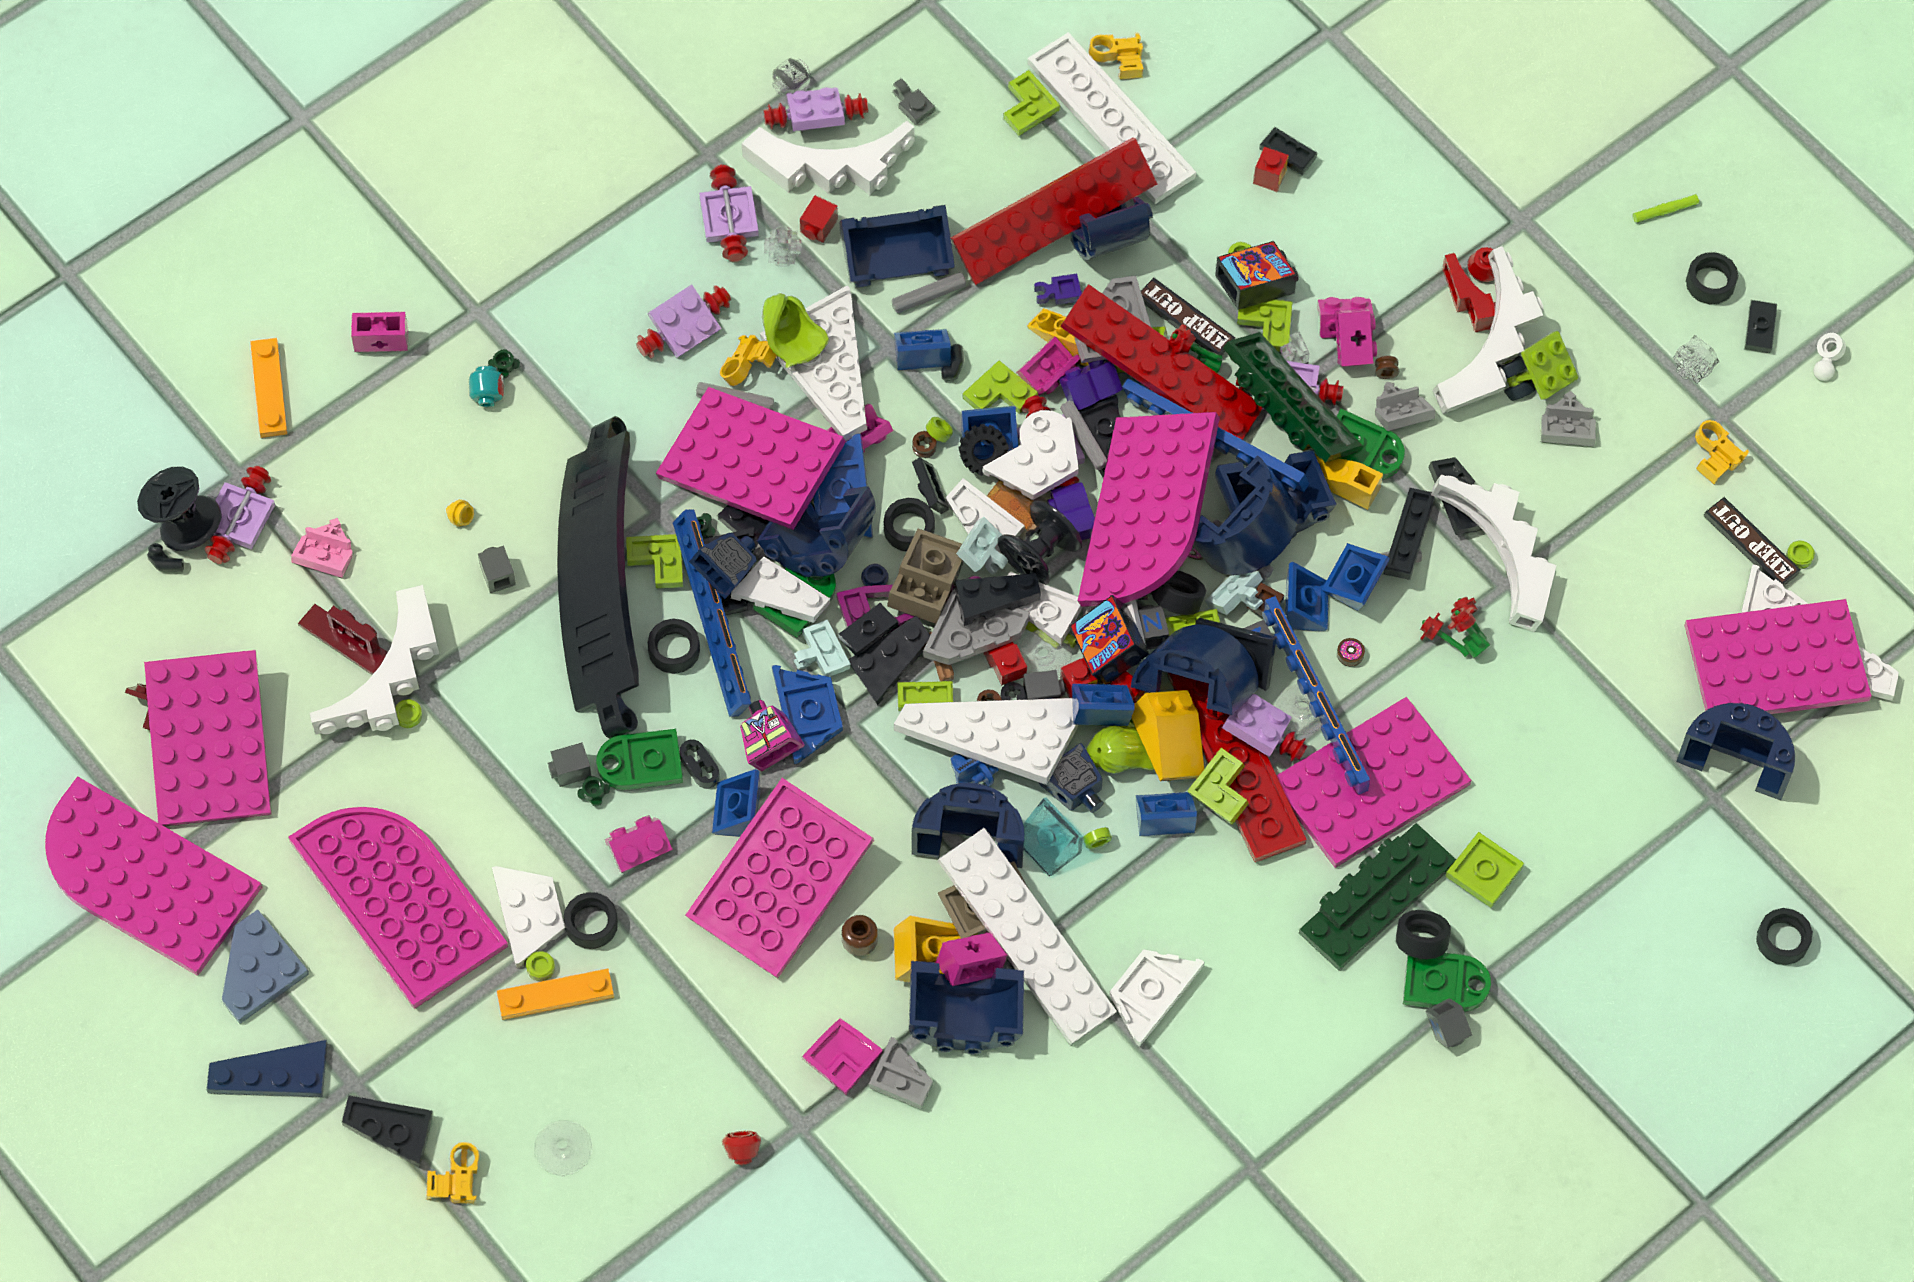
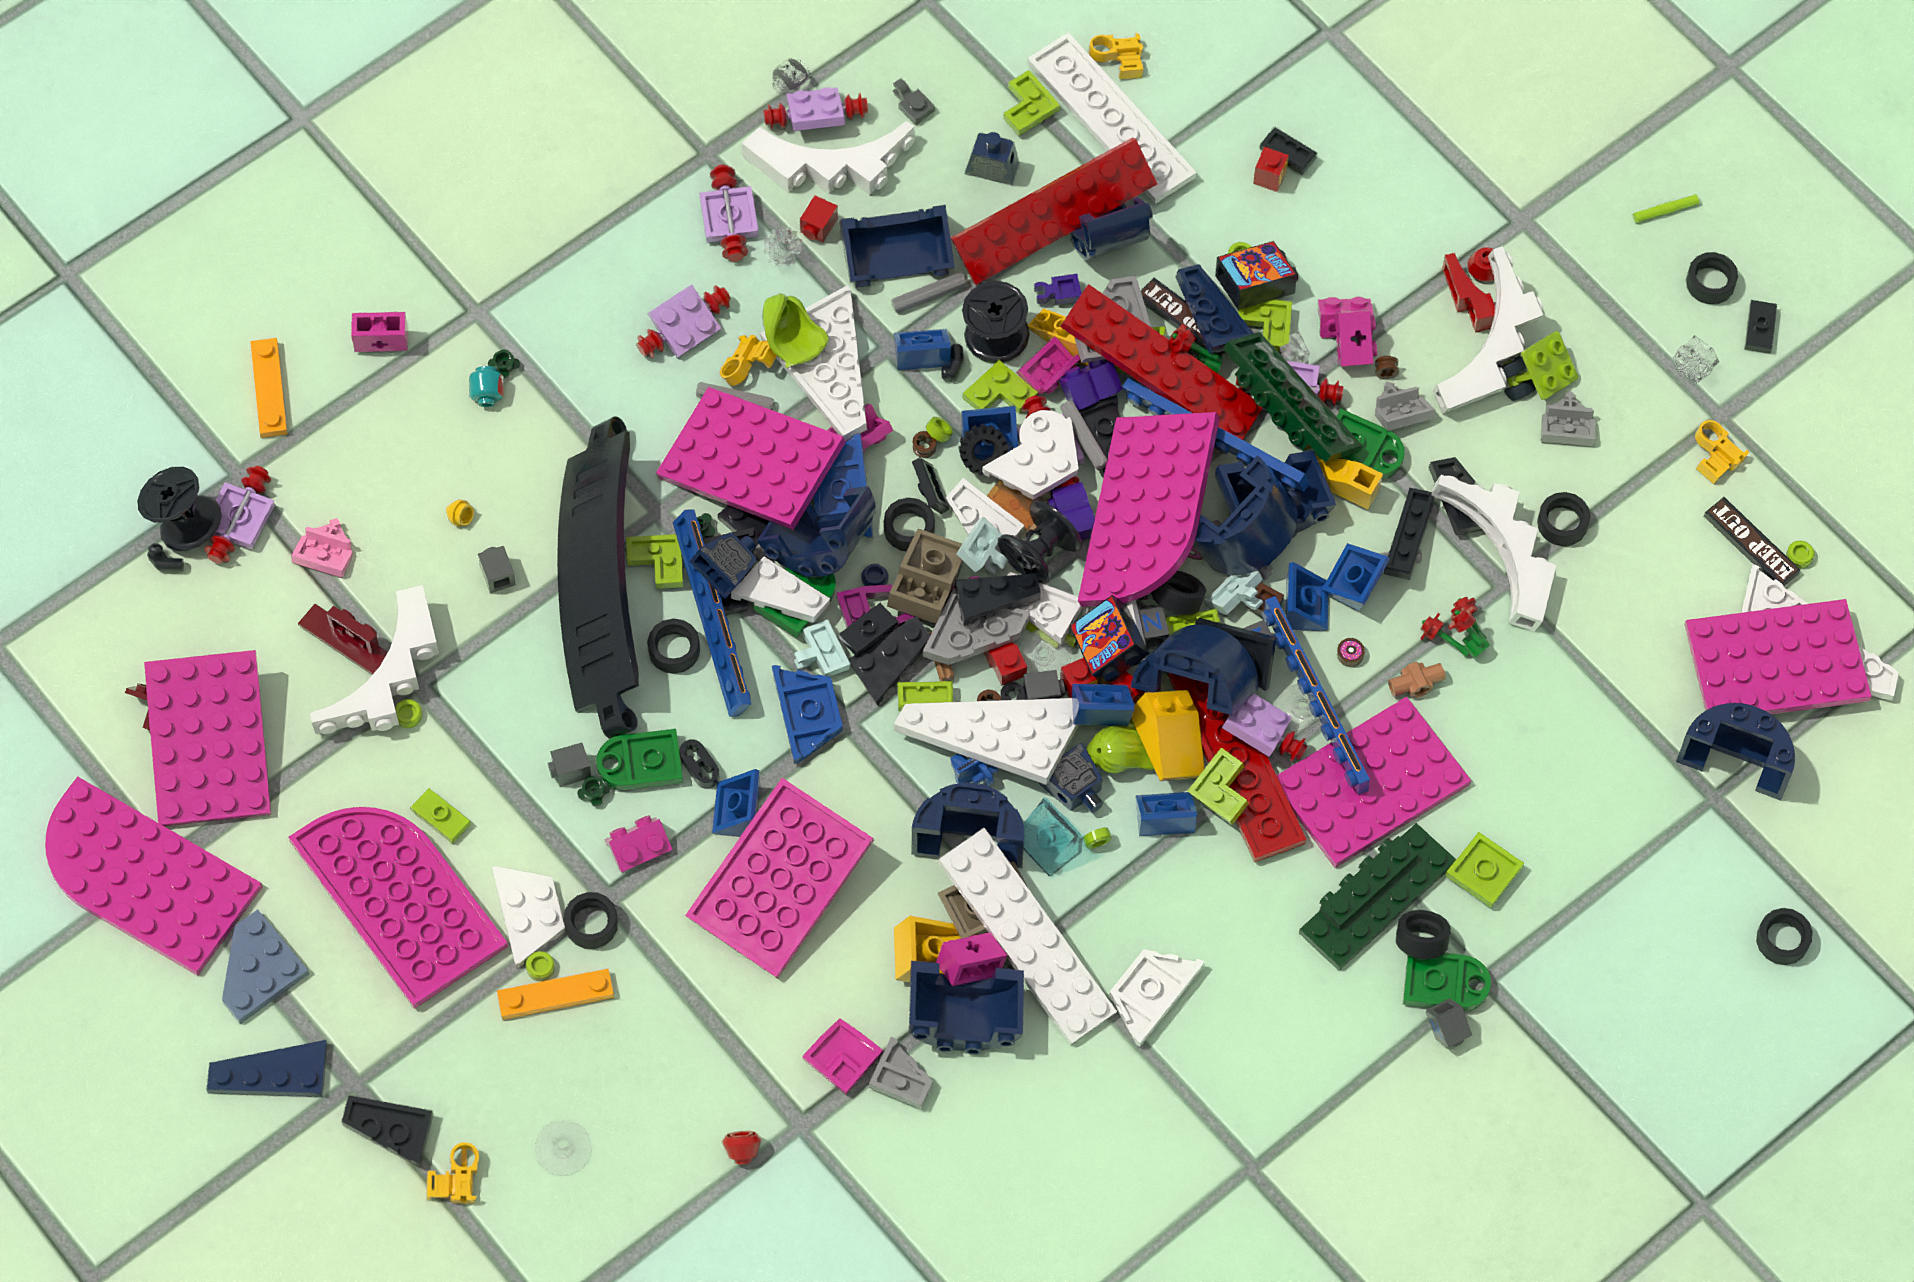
torso [740,700,805,772] -> none
reddish brown head [841,915,878,956] -> none
white plate [1813,333,1846,381] -> none
none -> lime plate [410,788,471,844]
none -> black piece [962,281,1030,363]
none -> dark blue torso [965,132,1019,186]
none -> dark blue wing [1175,264,1254,354]
none -> nougat axle [1388,662,1446,698]
none -> black tyre [1537,492,1591,546]

